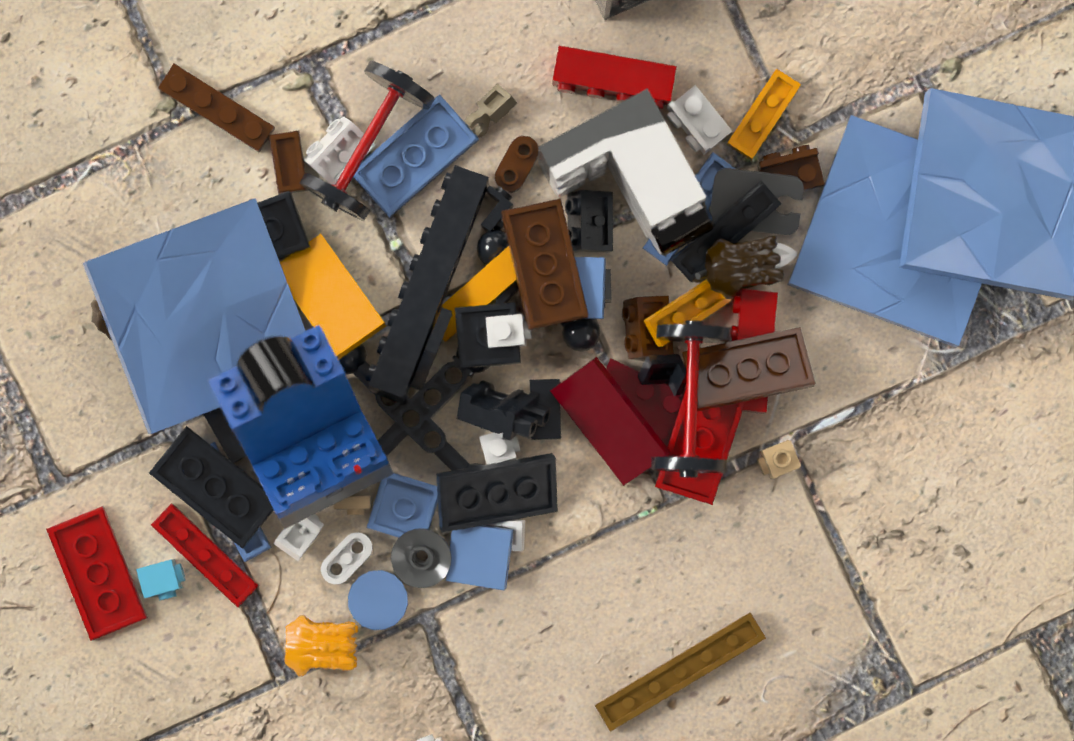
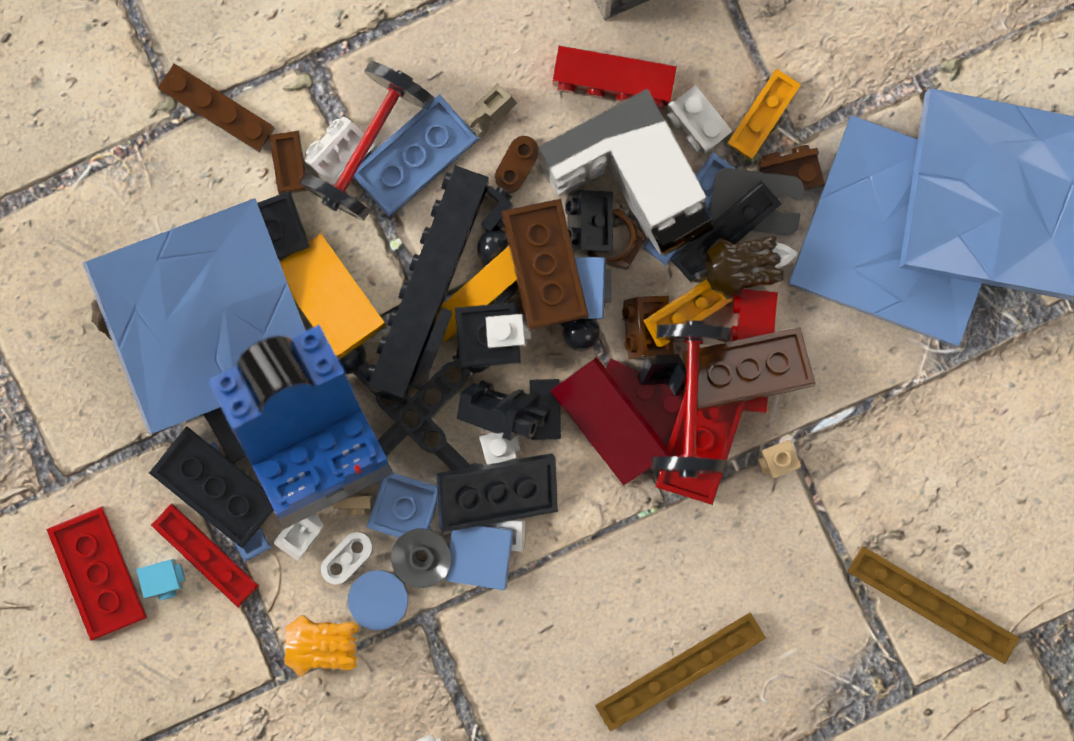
none -> reddish brown helmet [587,208,646,270]
none -> pearl gold plate [847,546,1020,664]

